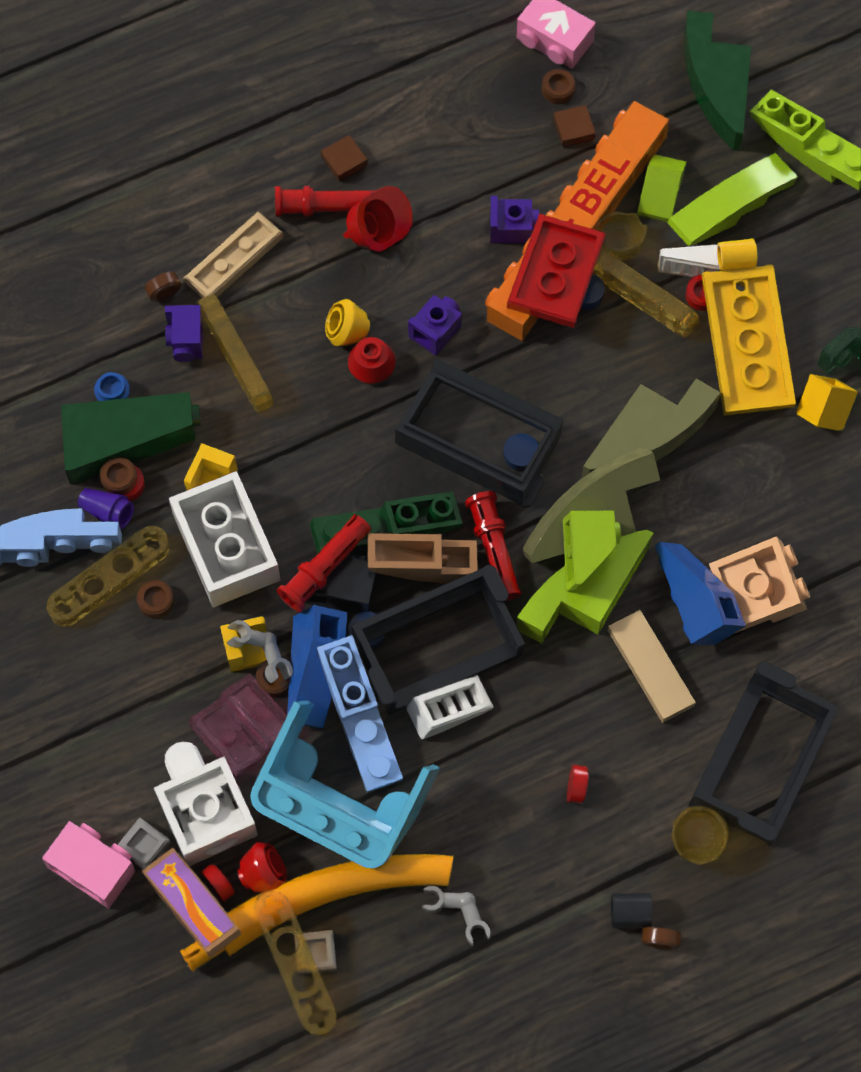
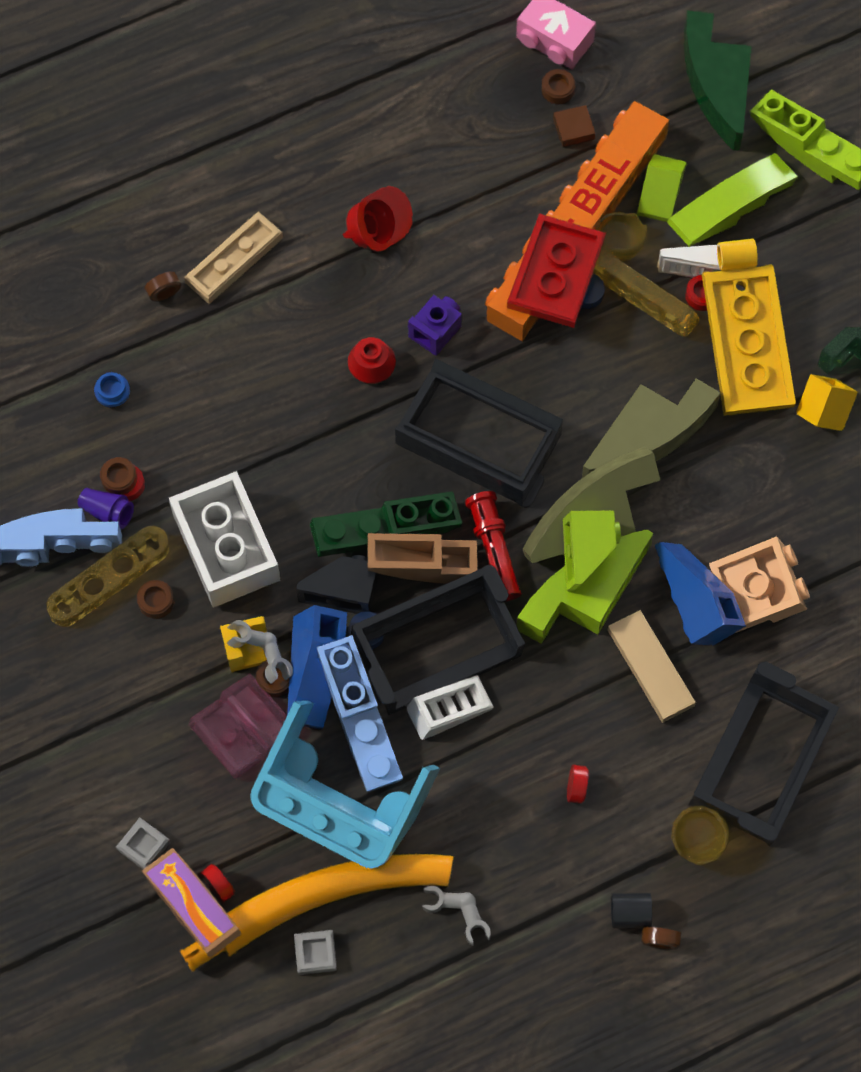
bright pink brick [42,821,136,909] -> none
dark green slope [61,392,201,485] -> none
white brick [154,742,258,866] -> none
dark purple brick [165,305,203,362] -> none
yellow panel [184,443,237,491] -> none
clear yellow beam [197,293,274,413] -> none
red cone [238,842,287,893] -> none
clear yellow beam [254,890,336,1035] -> none
red pin [275,186,378,217] -> none
red pin [277,514,371,612] -> none
reddish brown tile [321,135,368,181] -> none
yellow cone [325,299,370,346] -> none
dark purple brick [490,196,539,243] -> none
dark blue tile [503,433,539,471] -> none

